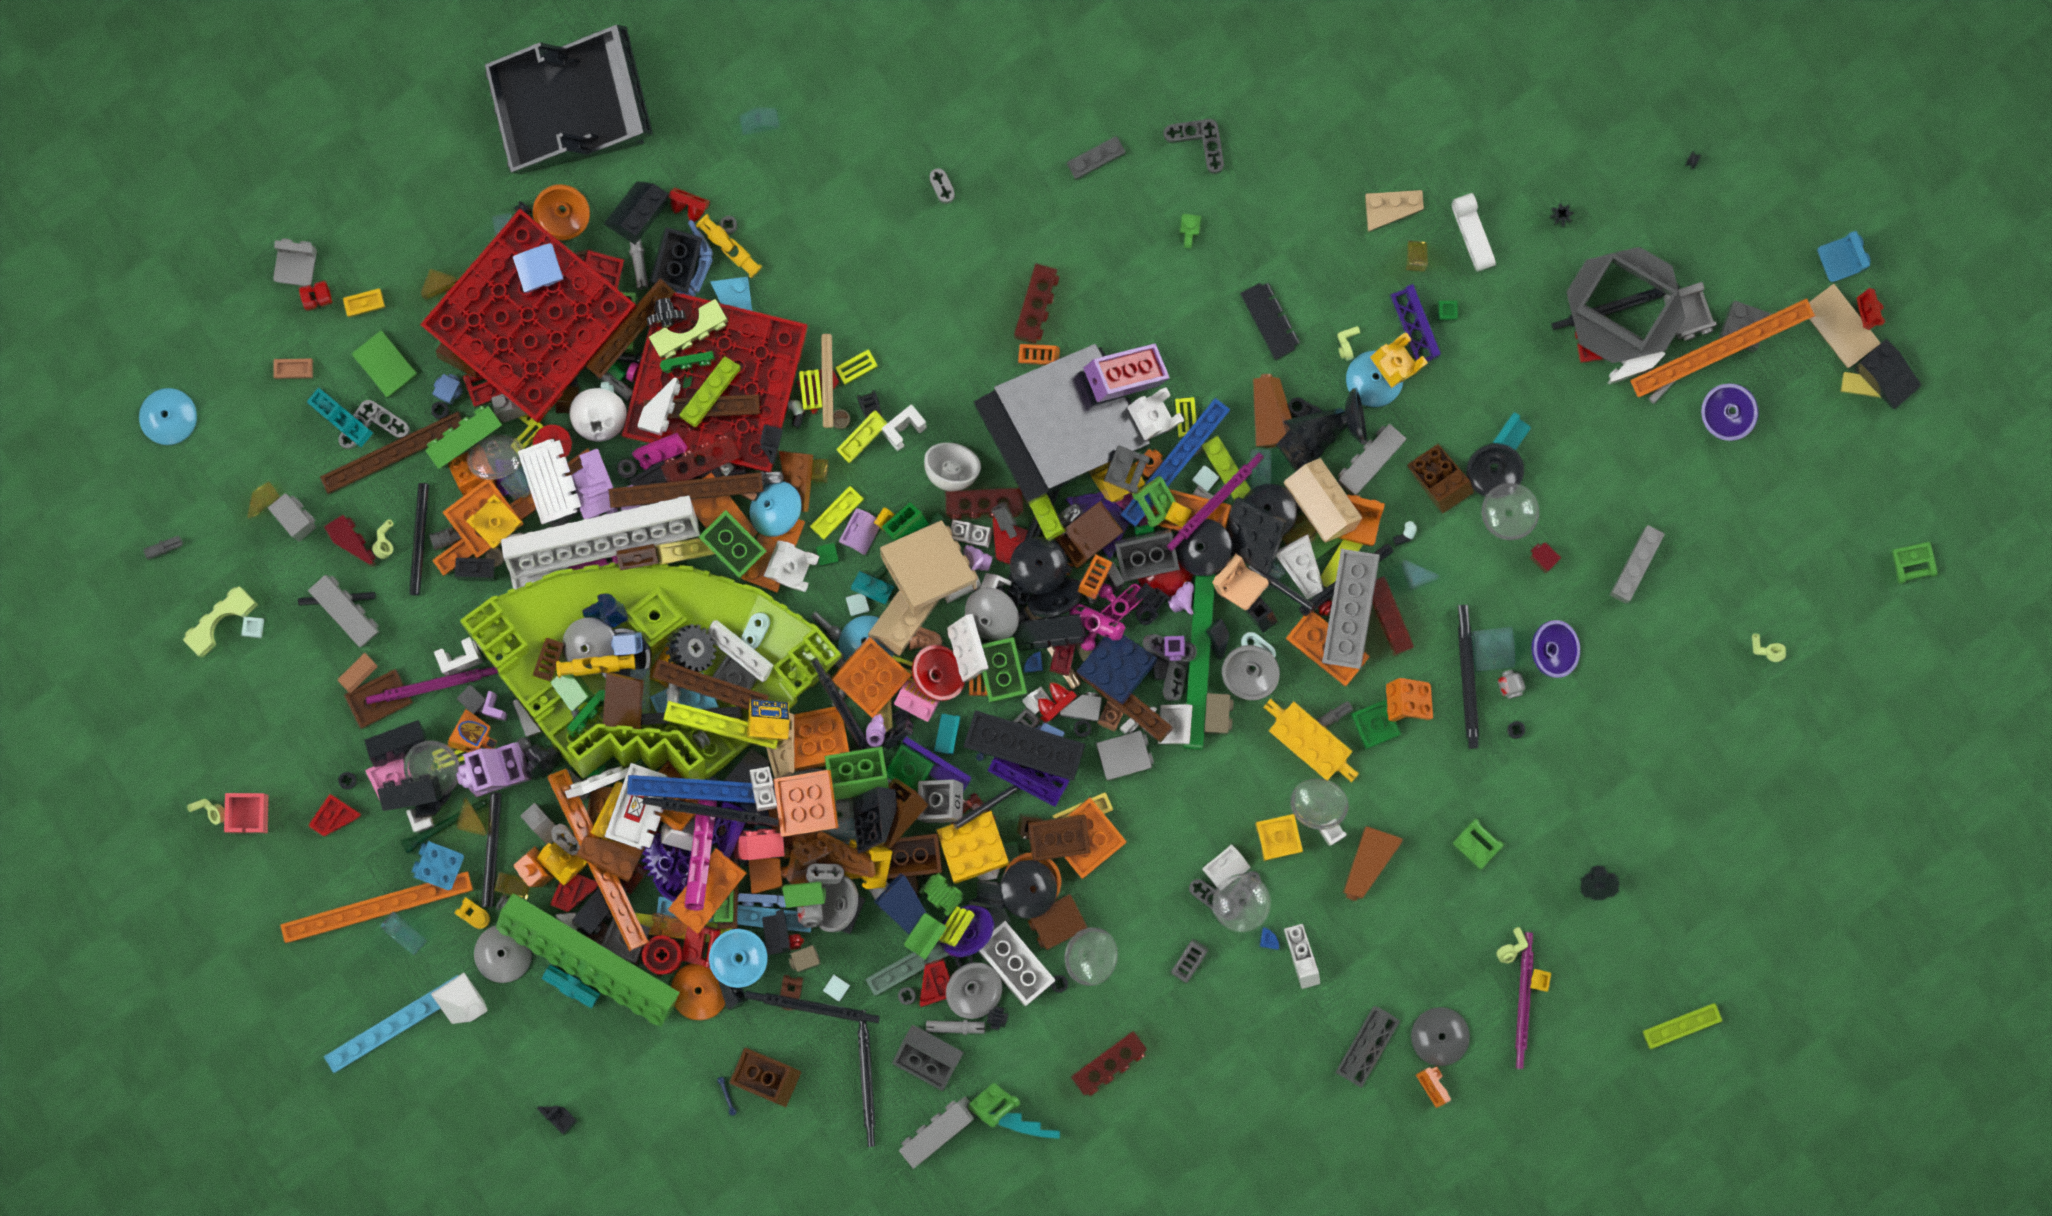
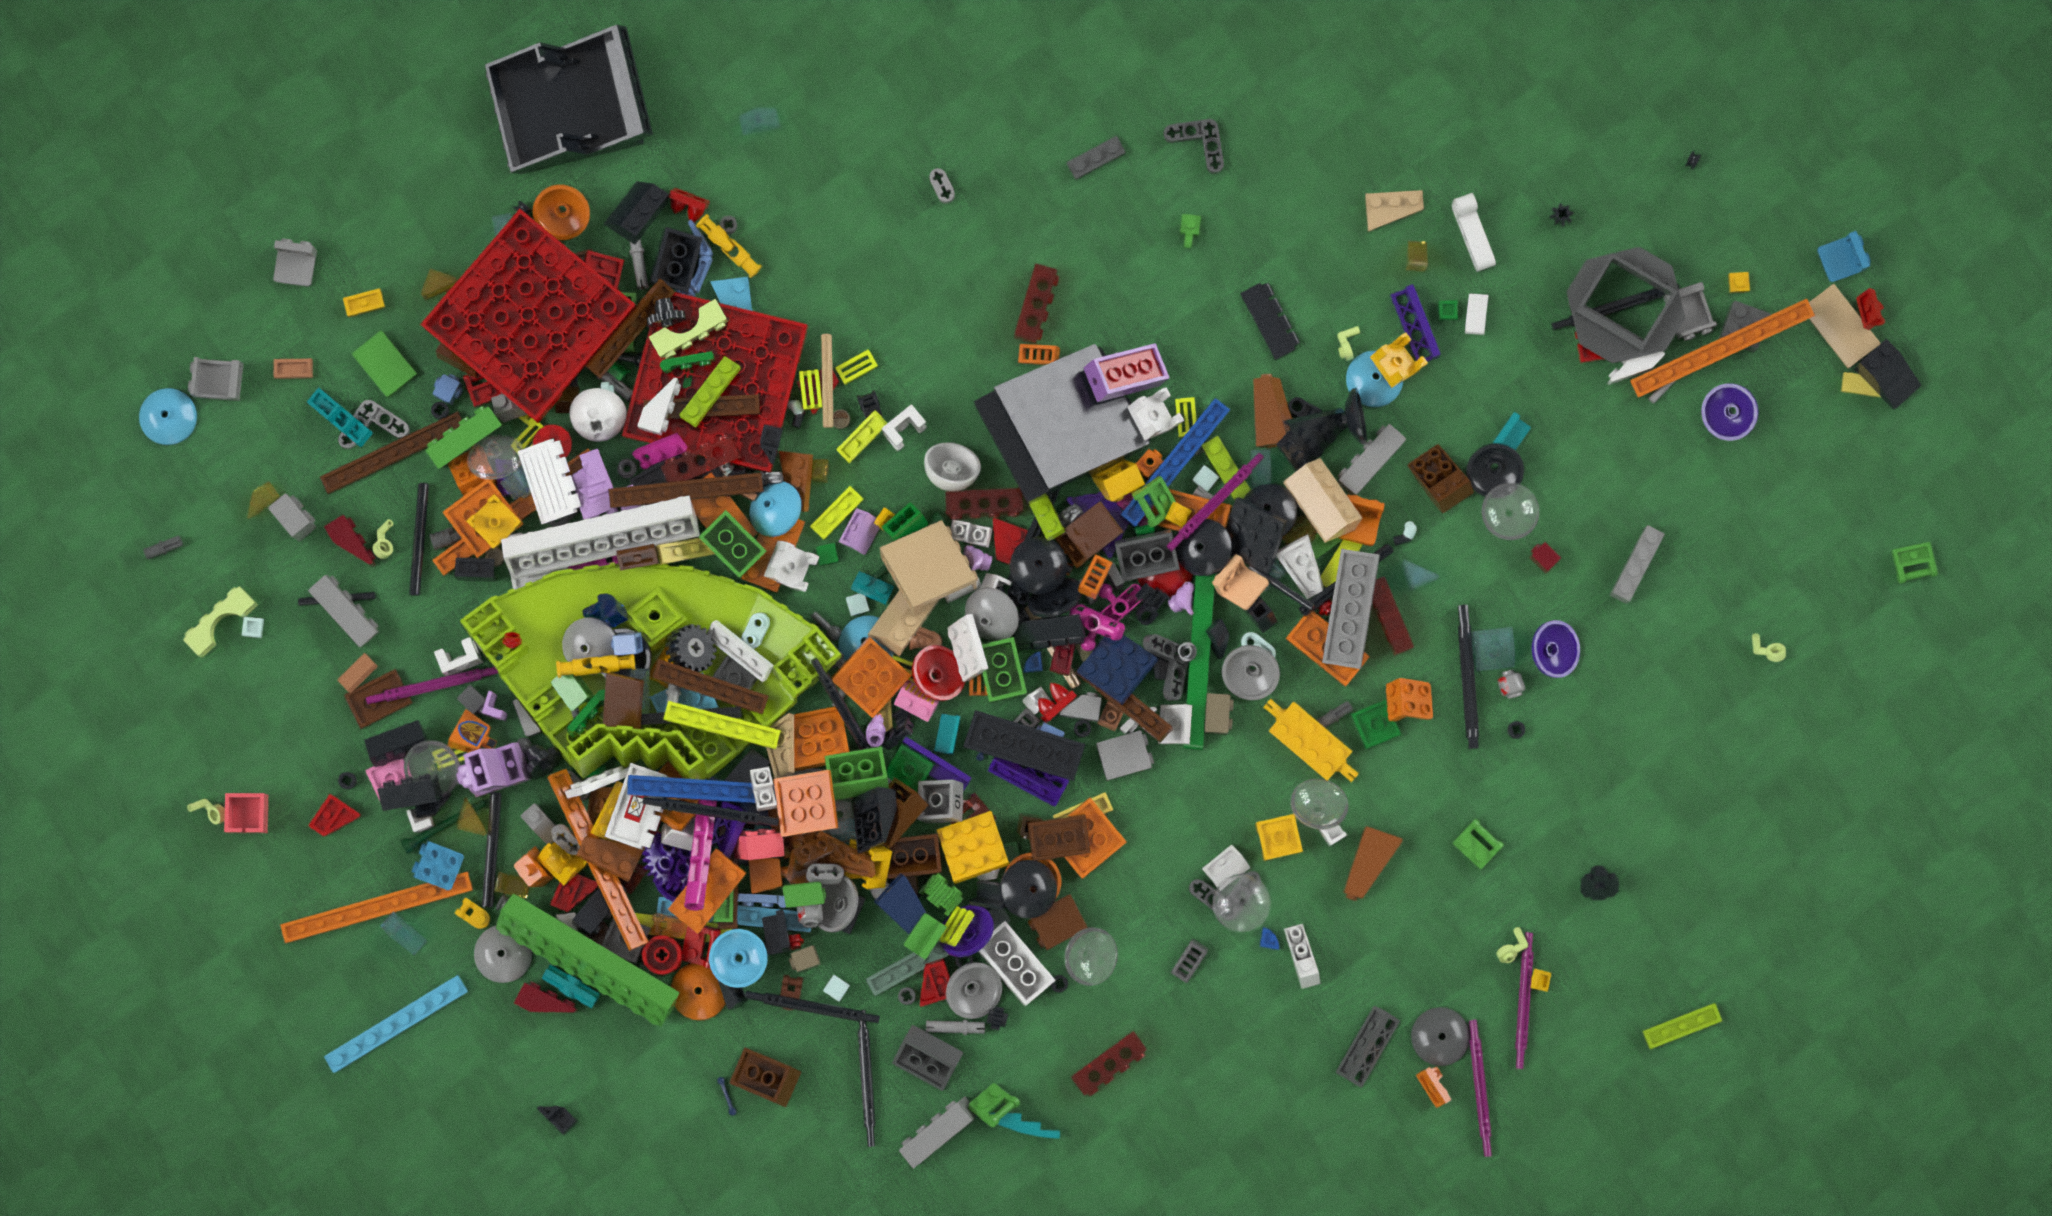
red wheel [299,280,332,311] -> none
white slope [431,973,488,1024] -> none
light blue slope [513,243,563,293] -> none
reddish brown slope [532,638,564,682] -> none
dark pink tile [626,362,640,382] -> none
dark grey bush [692,730,710,750] -> none
yellow slope [747,699,790,741] -> none
black bar [953,785,1018,830] -> none
dark grey hinge [991,502,1017,539] -> none
dark grey plate [1104,445,1150,494] -> none
medium lavender brick [1164,636,1185,661] -> none
none -> light grey panel [188,357,243,401]
none -> red plate [502,632,522,648]
none -> dark red slope [514,981,578,1013]
none -> white slope [1465,294,1488,335]
none -> magenta axle [1469,1020,1492,1157]
none -> yellow plate [1728,272,1750,293]

